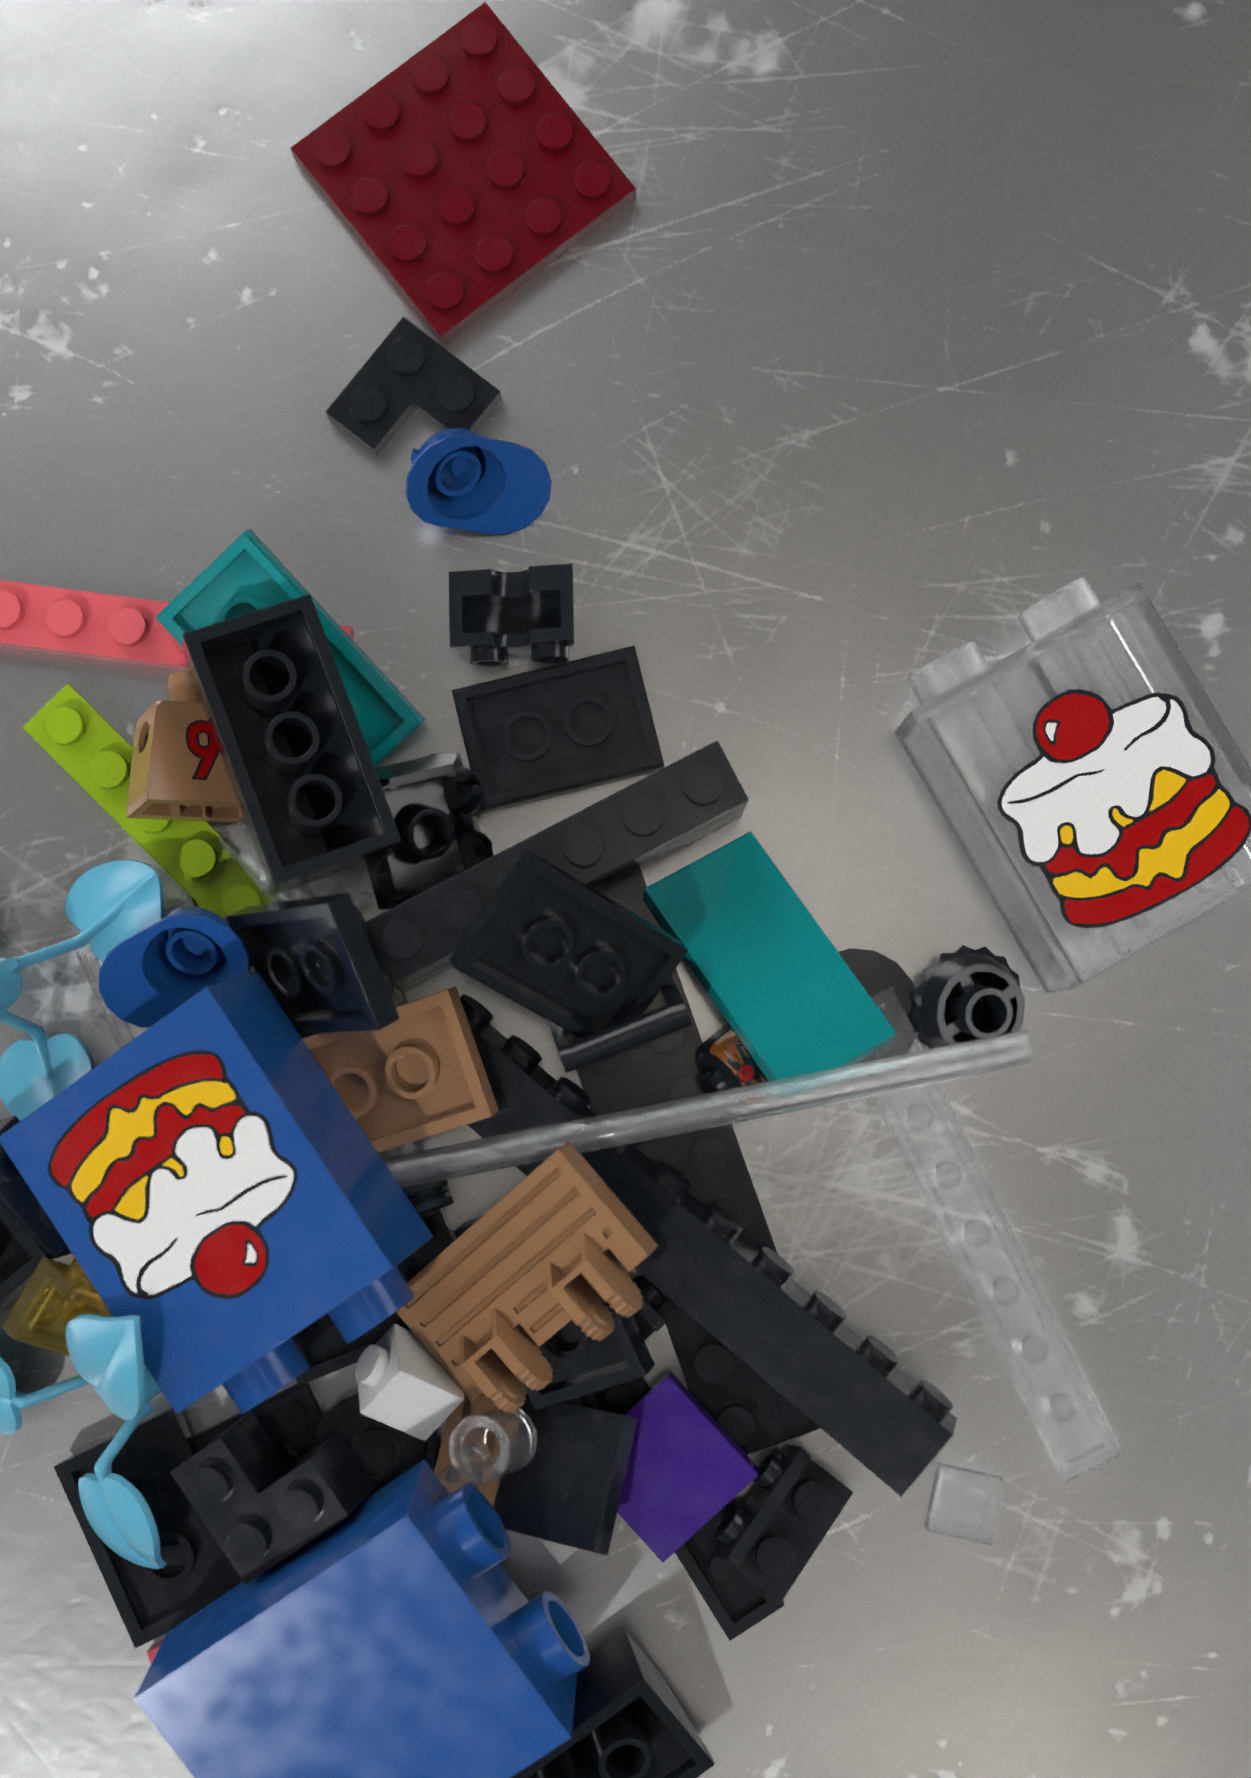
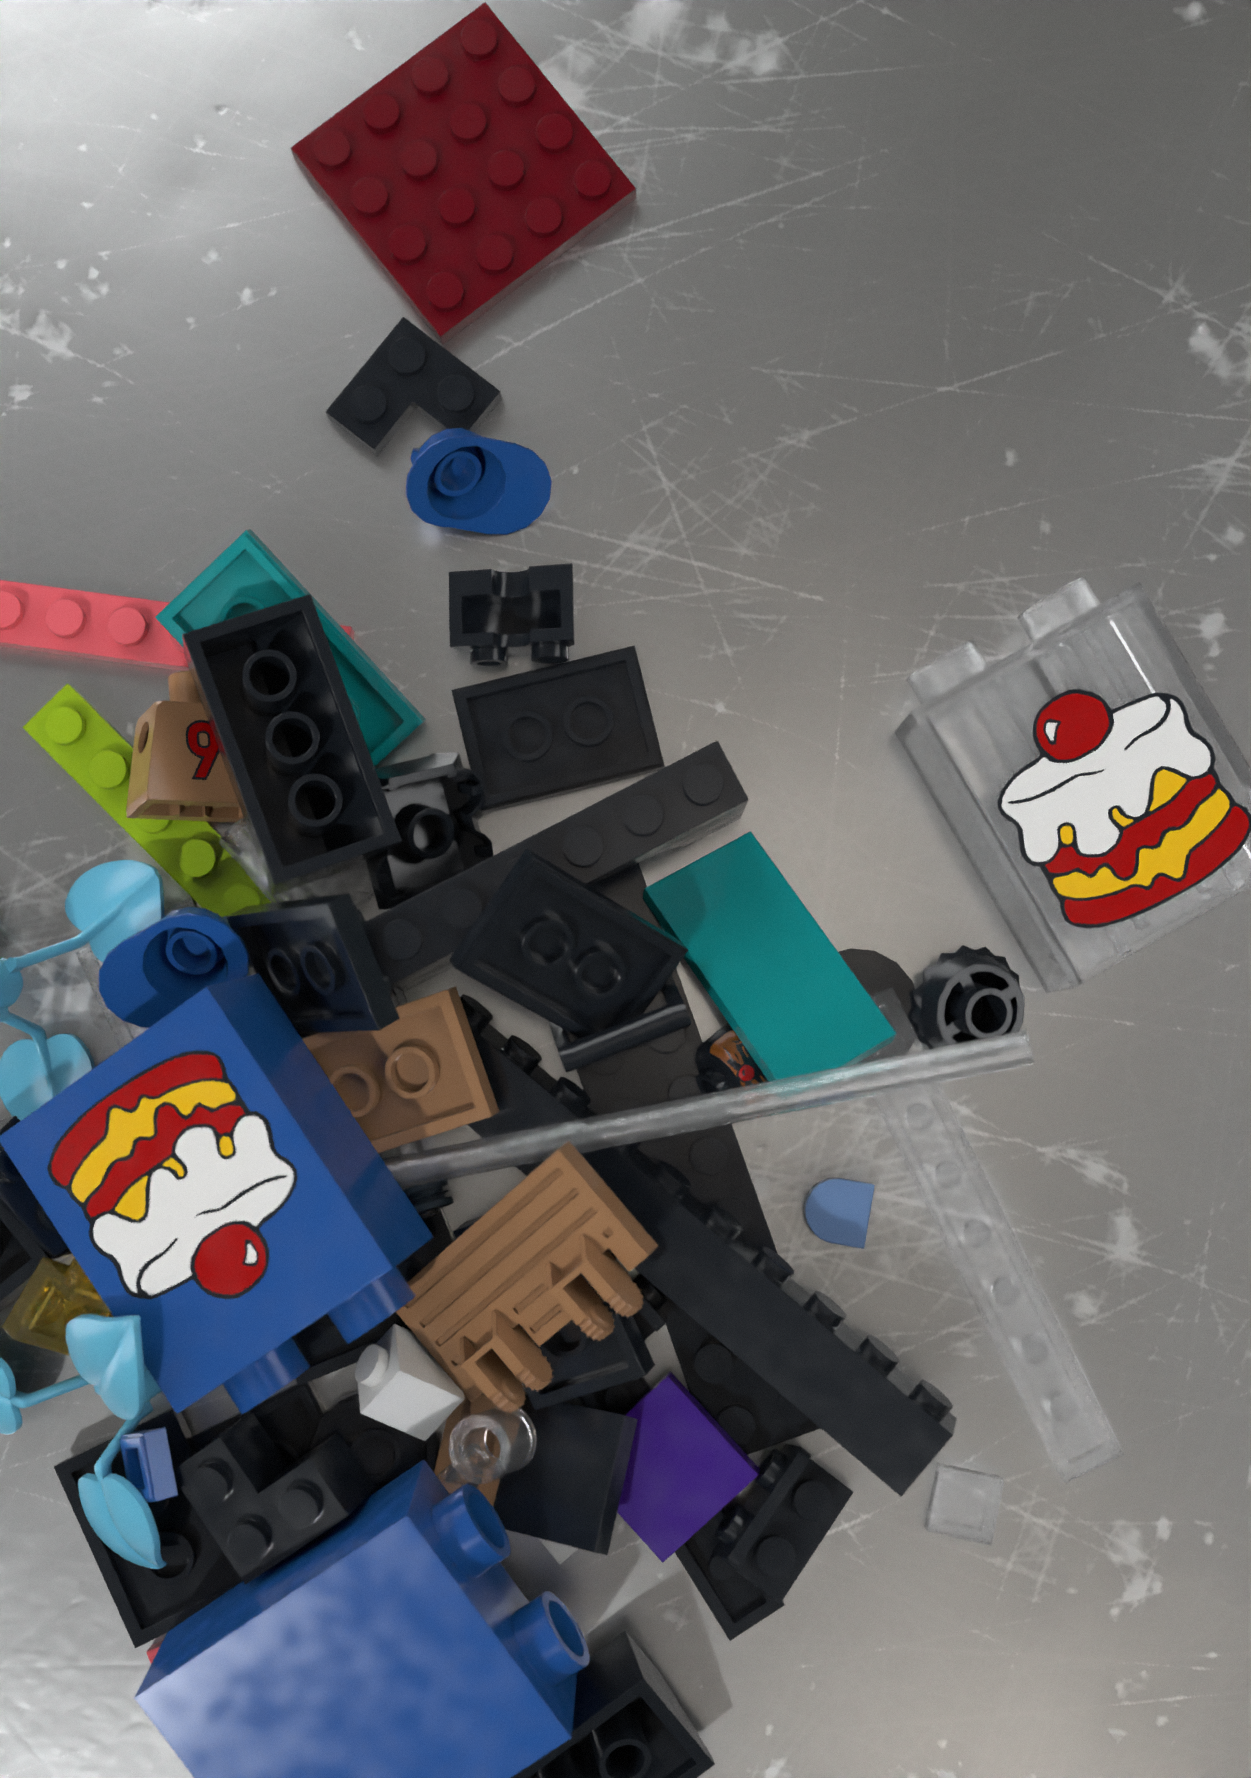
none -> blue tile [120,1427,178,1502]
none -> medium blue tile [804,1177,875,1249]

